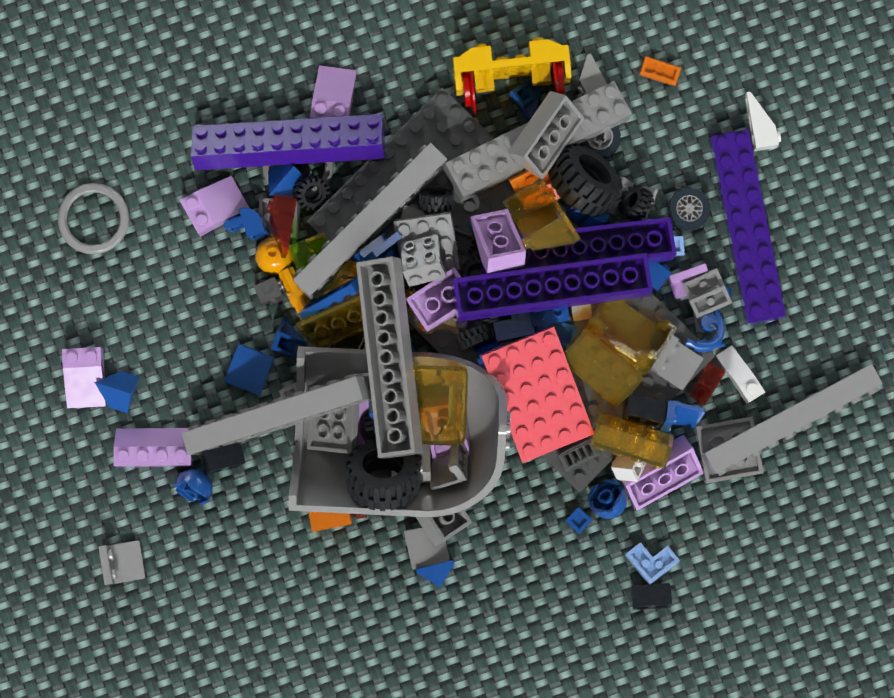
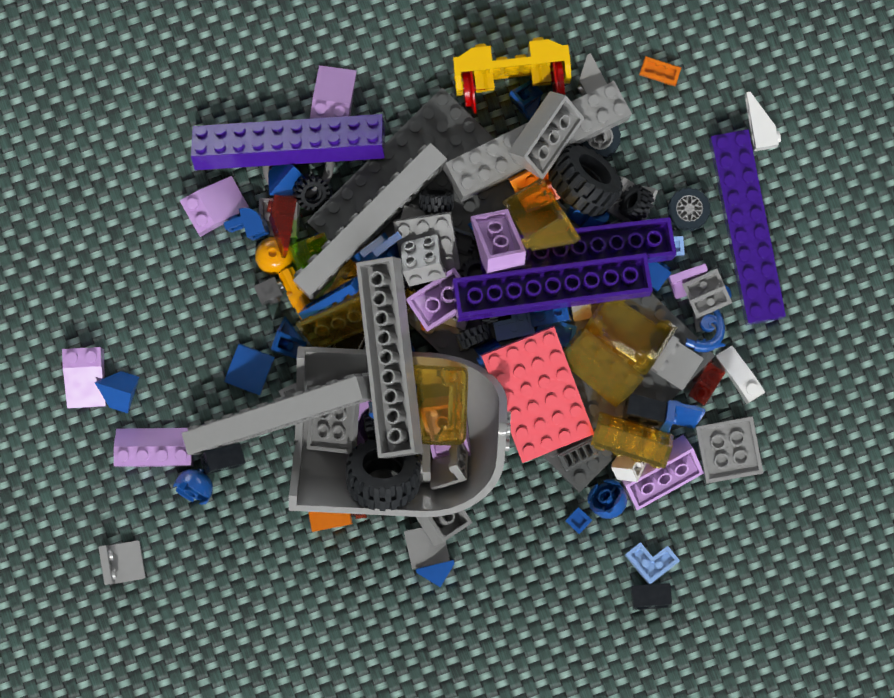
light grey wedge [57,183,130,254] -> none
light grey brick [702,364,883,476] -> none

